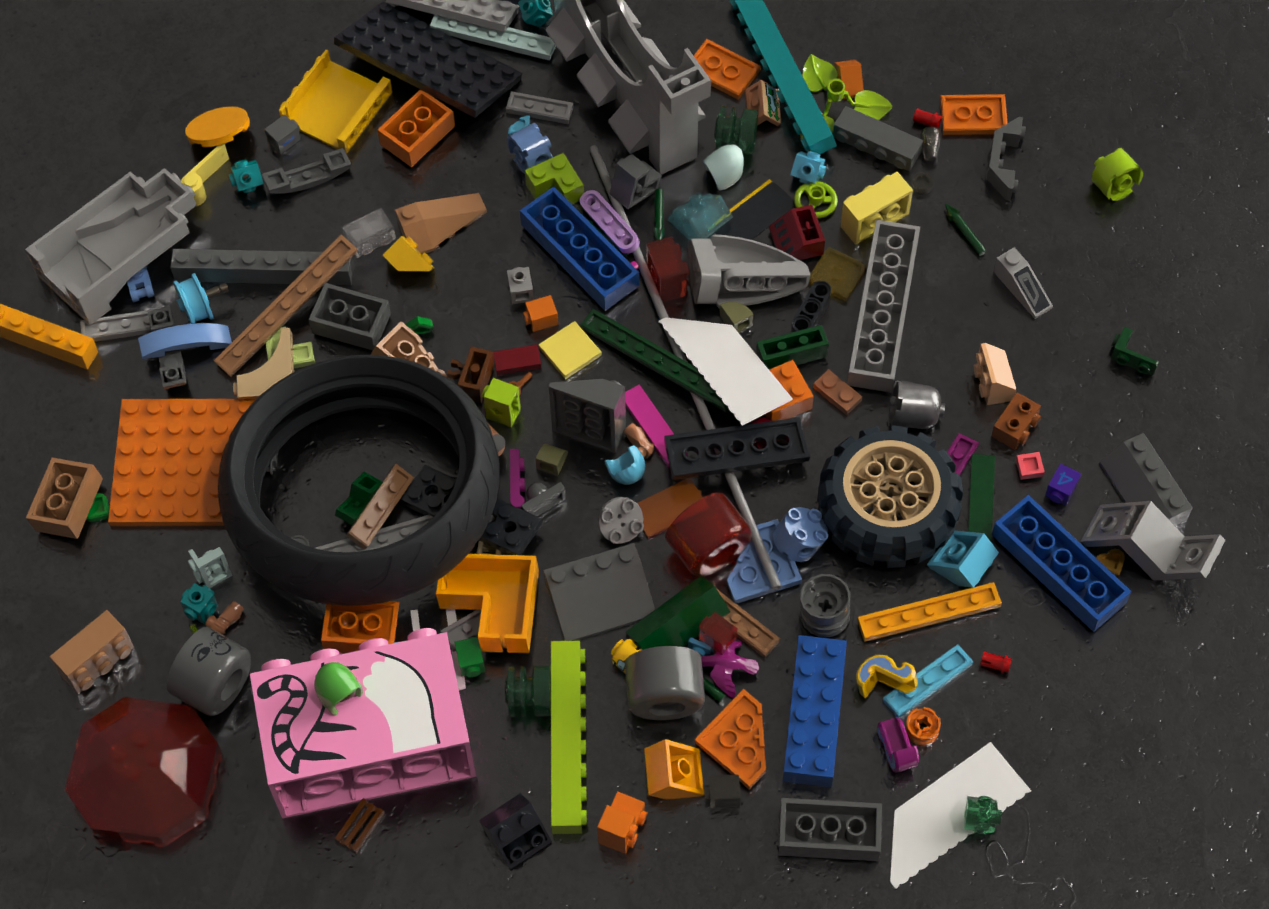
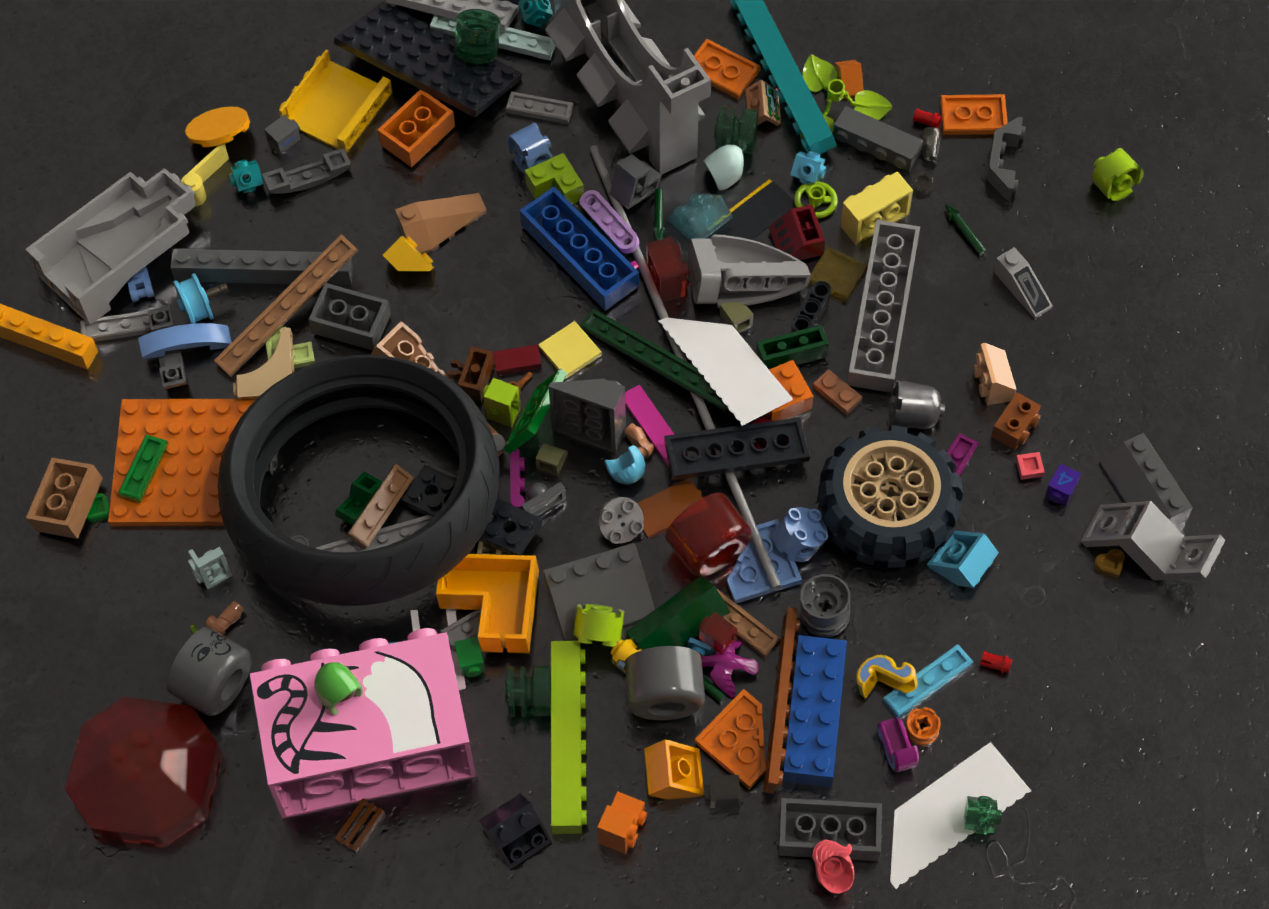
medium nougat brick [49,610,134,694] -> none
teal brick [180,583,218,624] -> none
orange slope [321,601,399,653] -> none
clear brick [342,208,396,258] -> none
green tile [405,316,434,335] -> none
light grey brick [507,267,534,304] -> none
medium azure tile [508,115,530,136] -> none
orange brick [523,295,559,332] -> none
light orange plate [857,582,1002,642] -> none
dark green tile [968,454,995,542] -> none
blue brick [992,495,1132,632] -> none
dark green bracket [1111,327,1159,376] -> none
none -> green tile [118,434,169,503]
none -> clear green wheel [454,9,501,64]
none -> green tile [503,368,567,454]
none -> lime brick [573,604,625,647]
none -> dark orange plate [763,607,800,794]
none -> coral hair [812,839,854,894]

